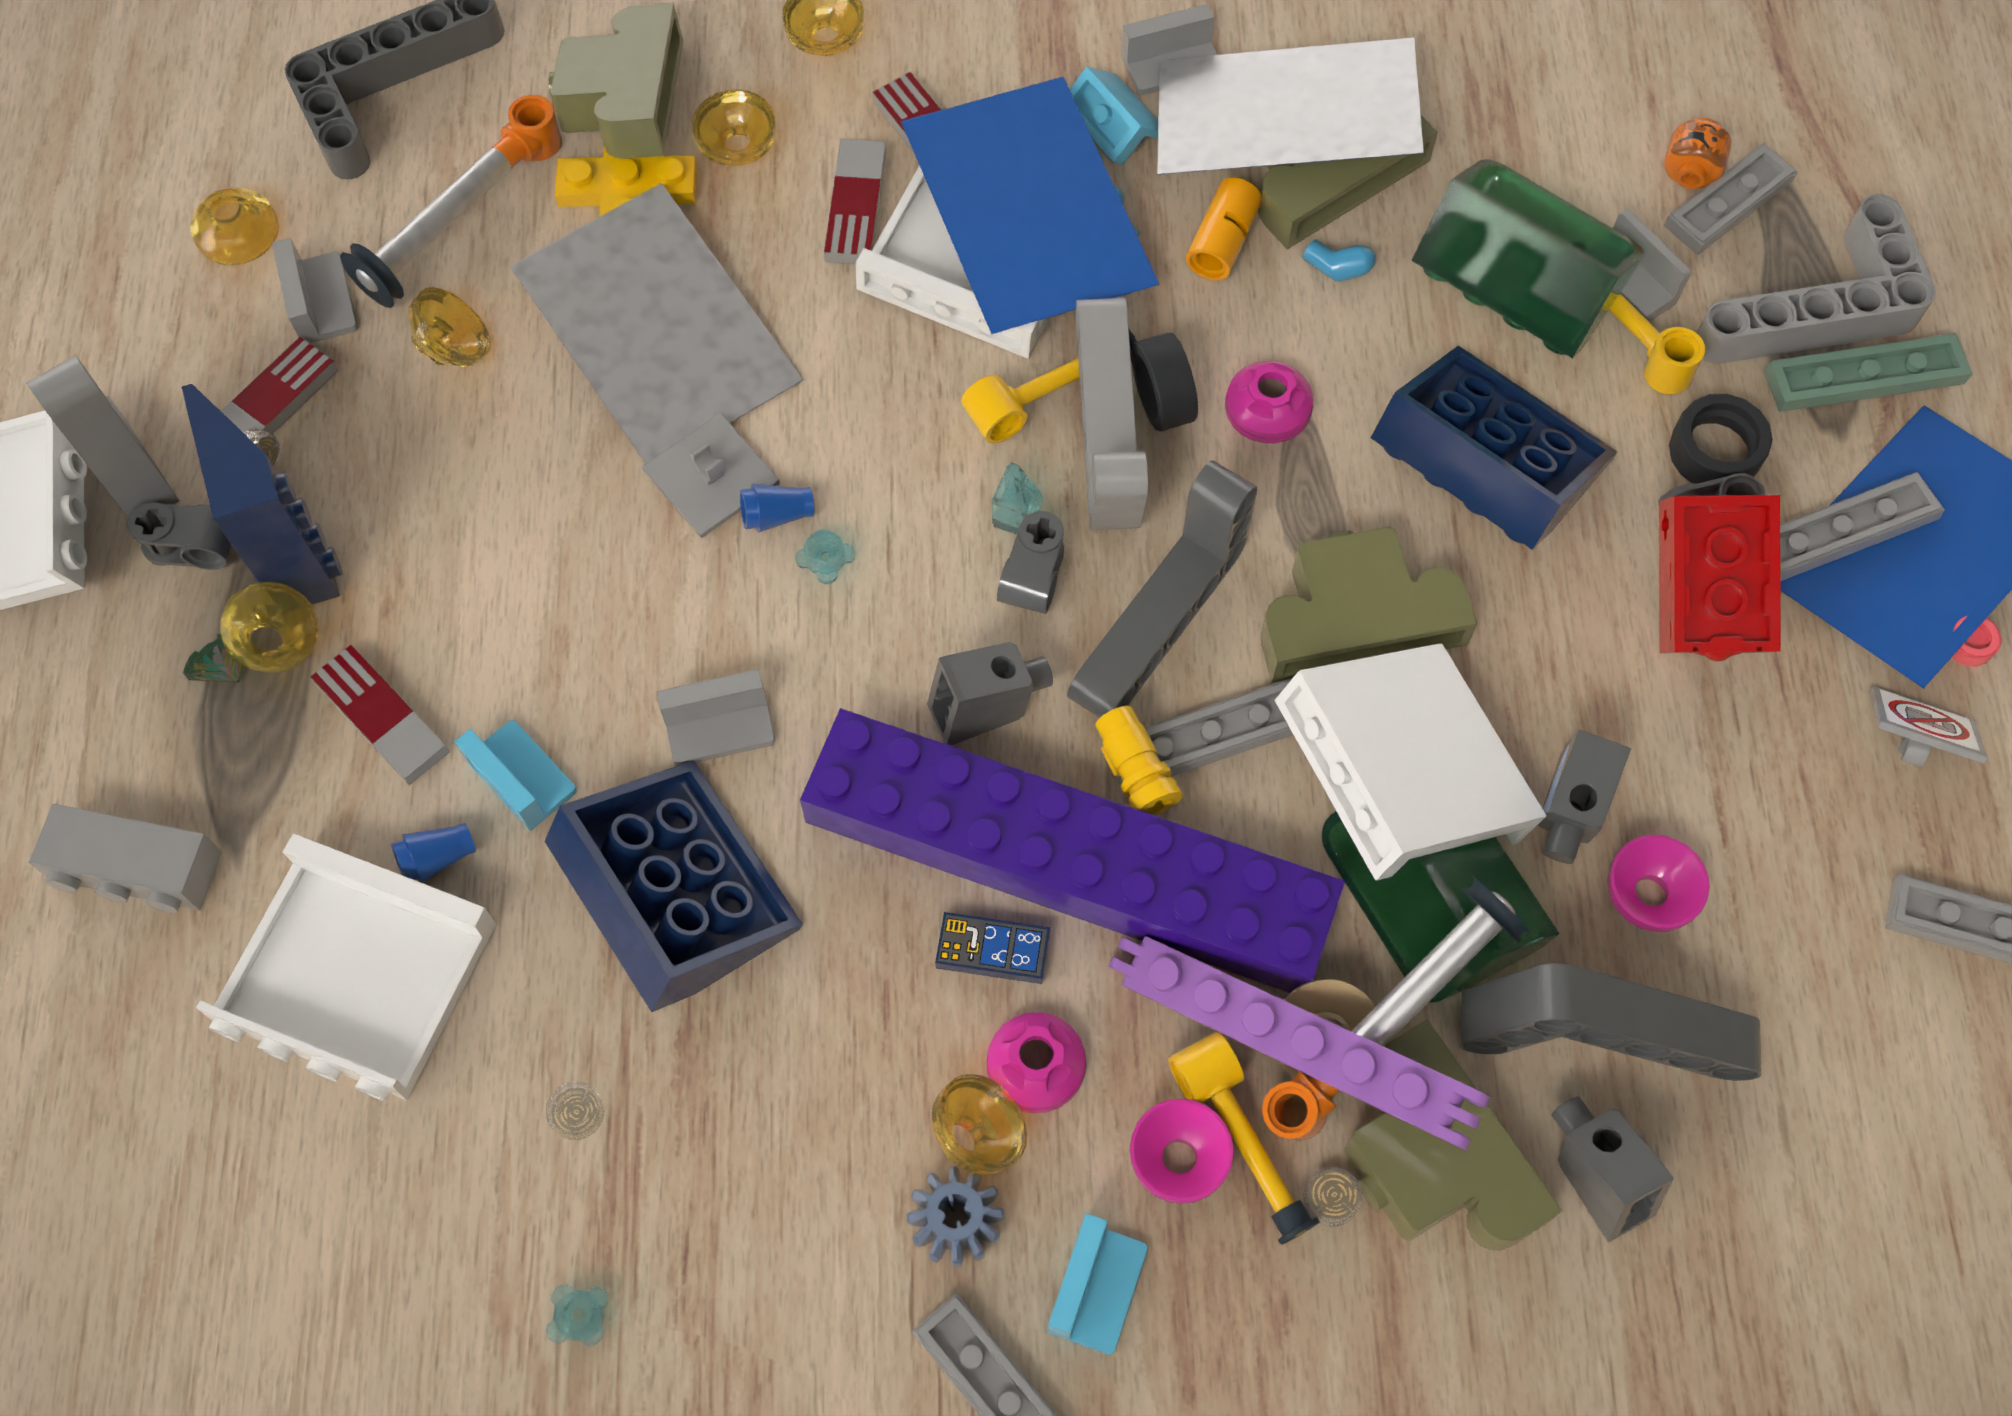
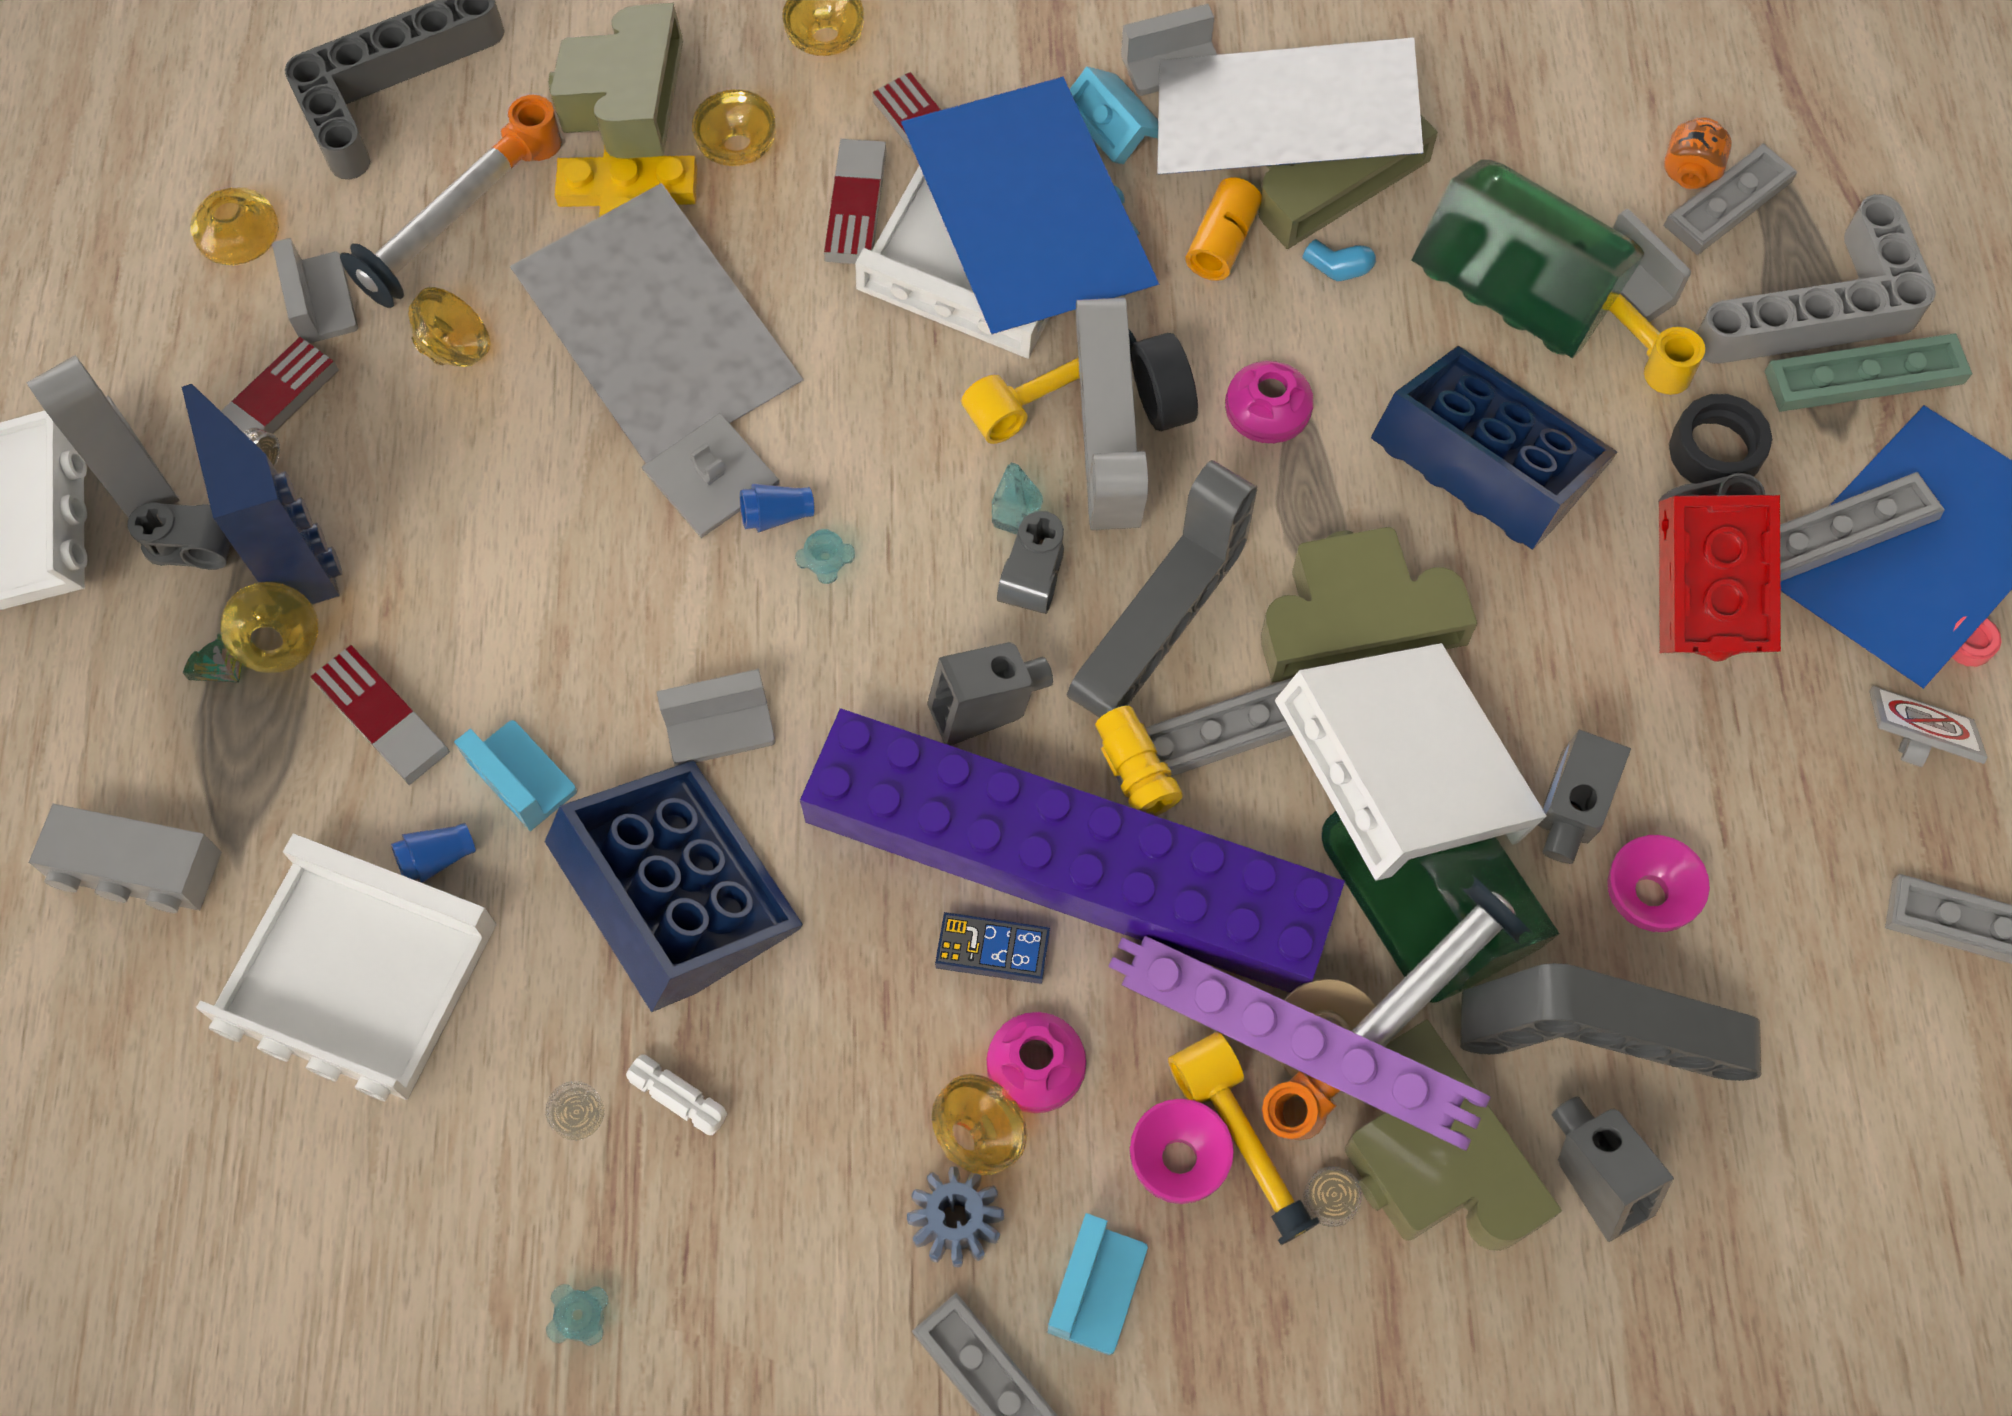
none -> white axle [626,1055,727,1135]

